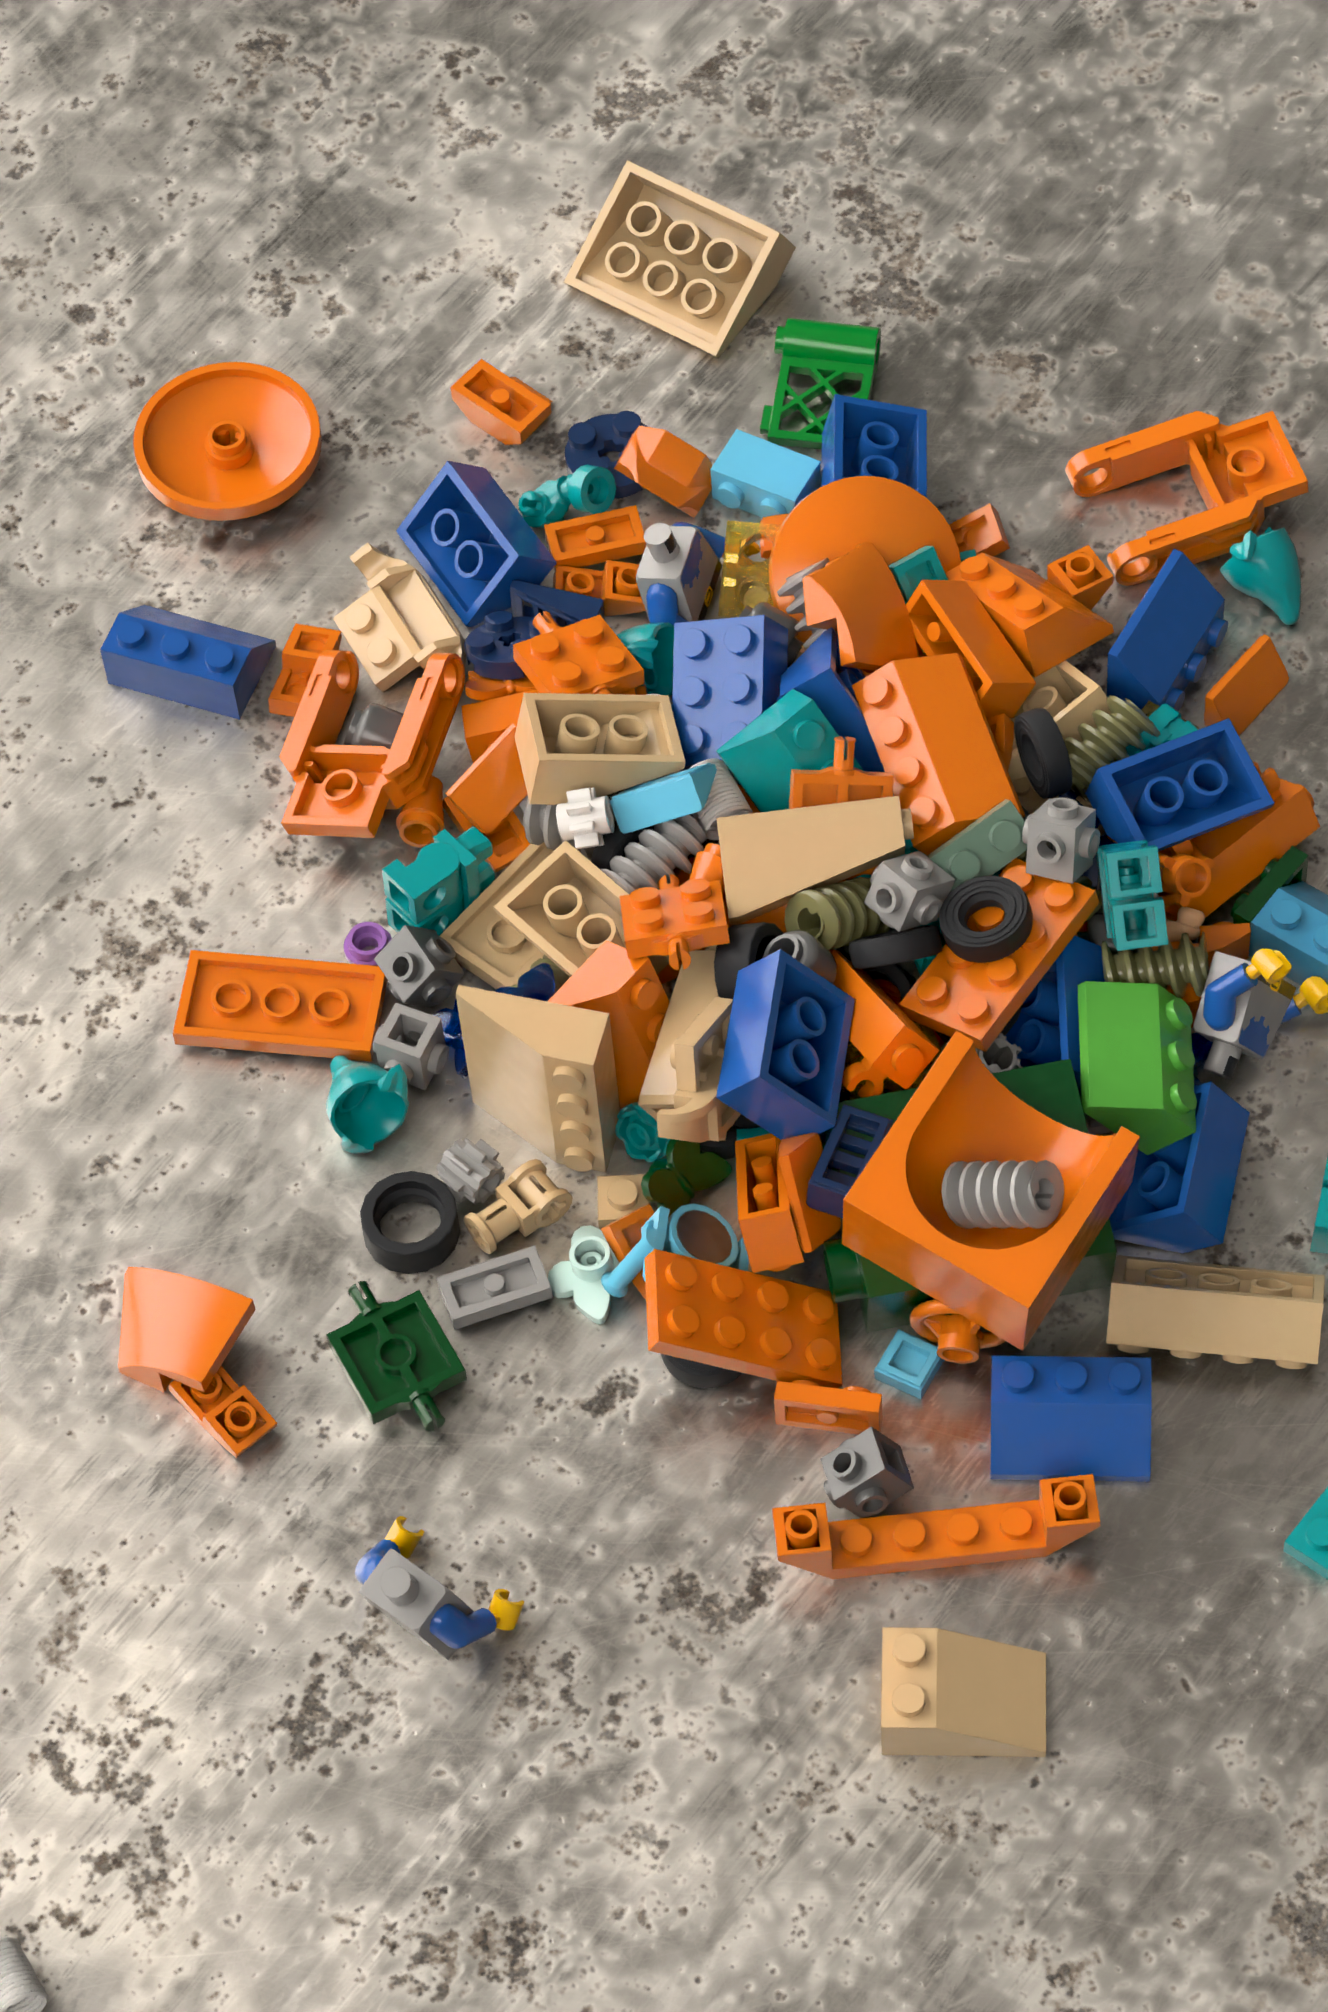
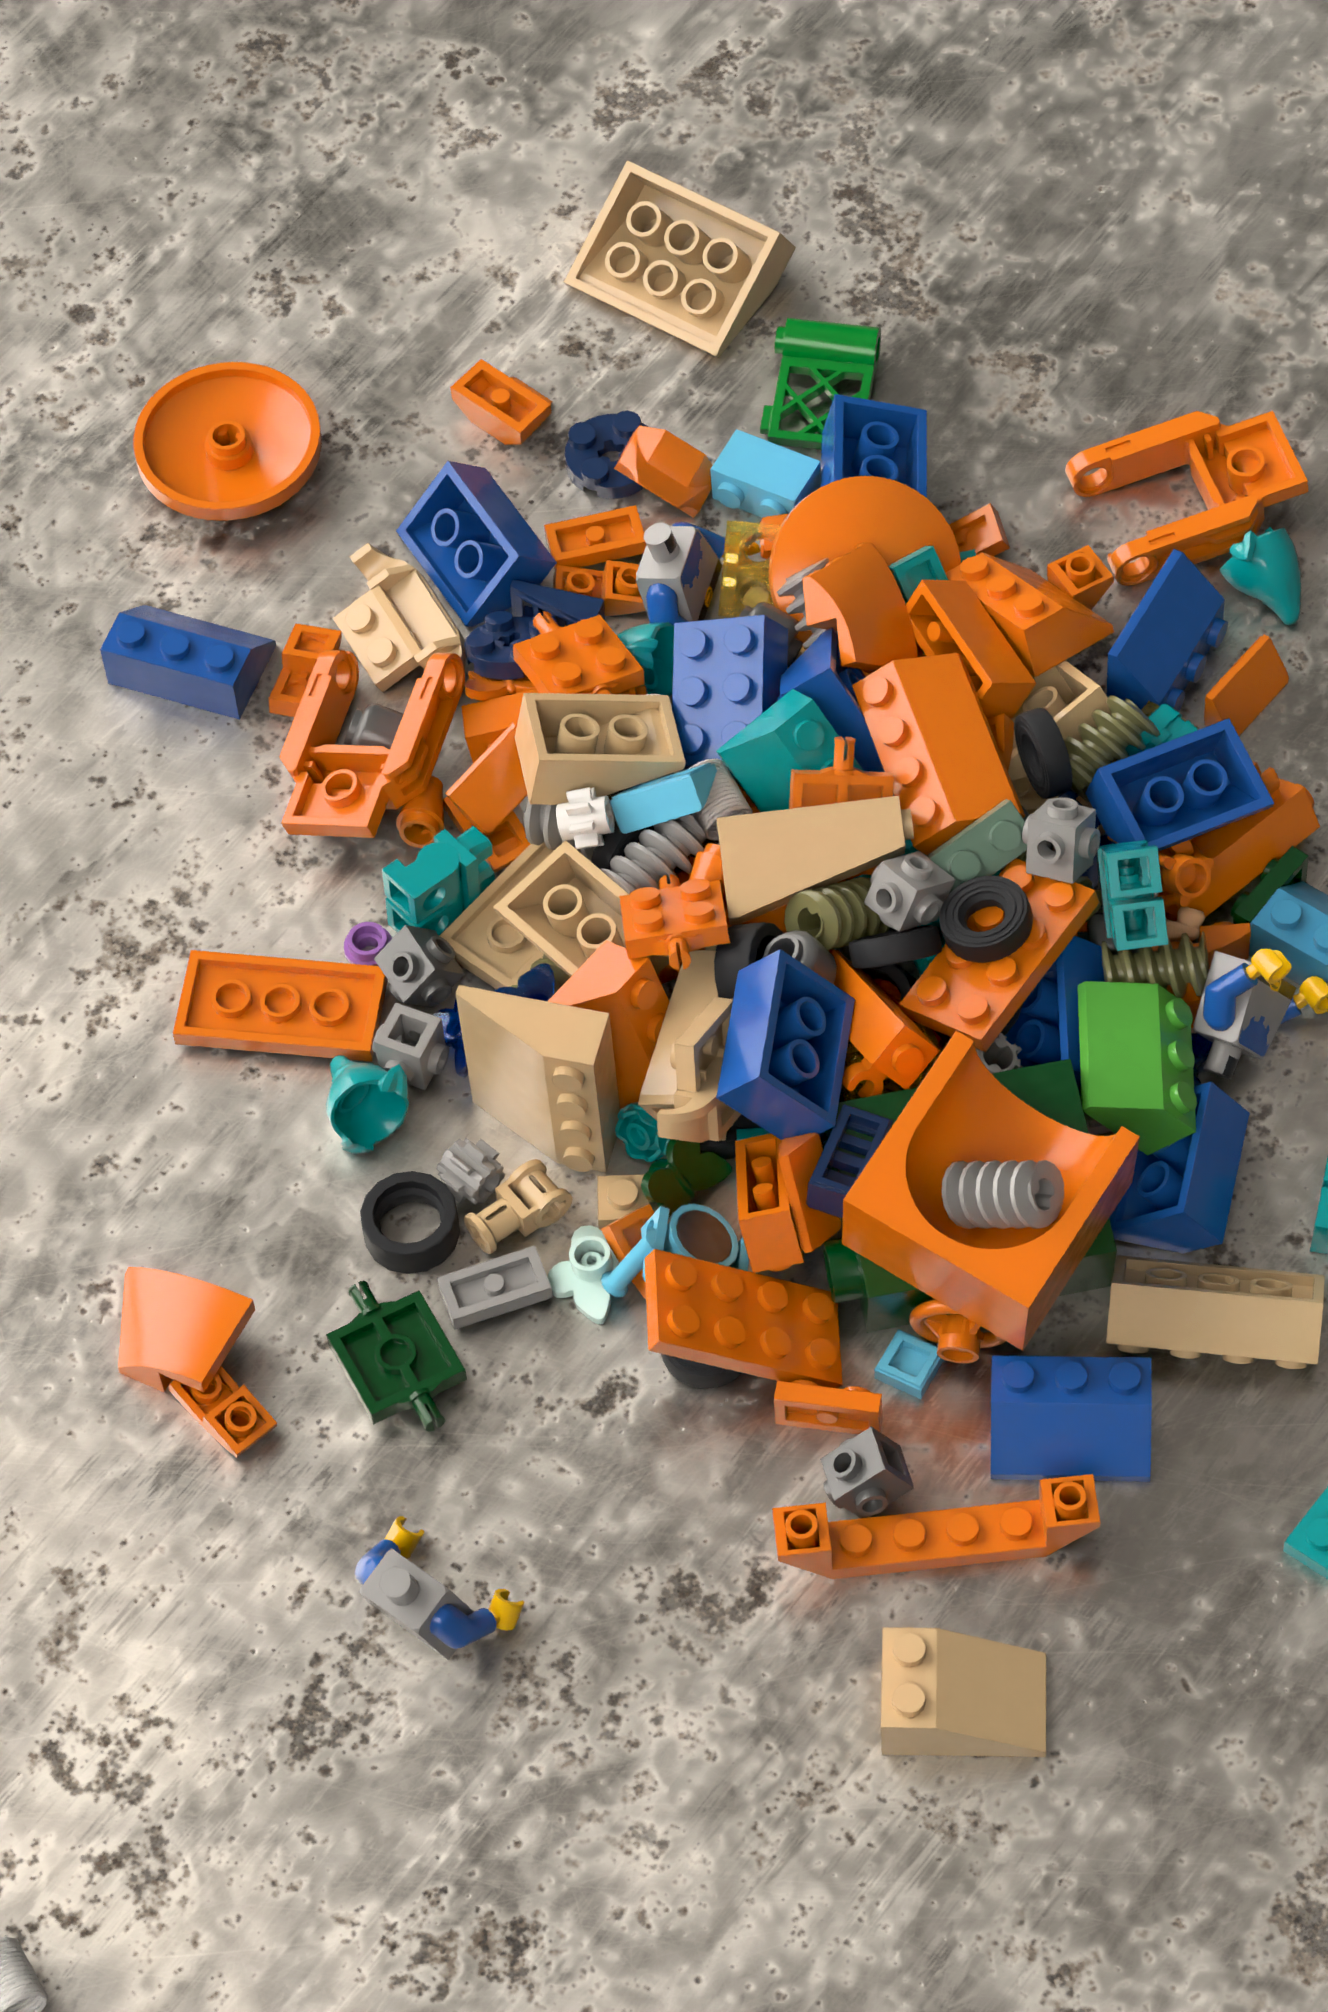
teal arm [518,465,616,529] -> none

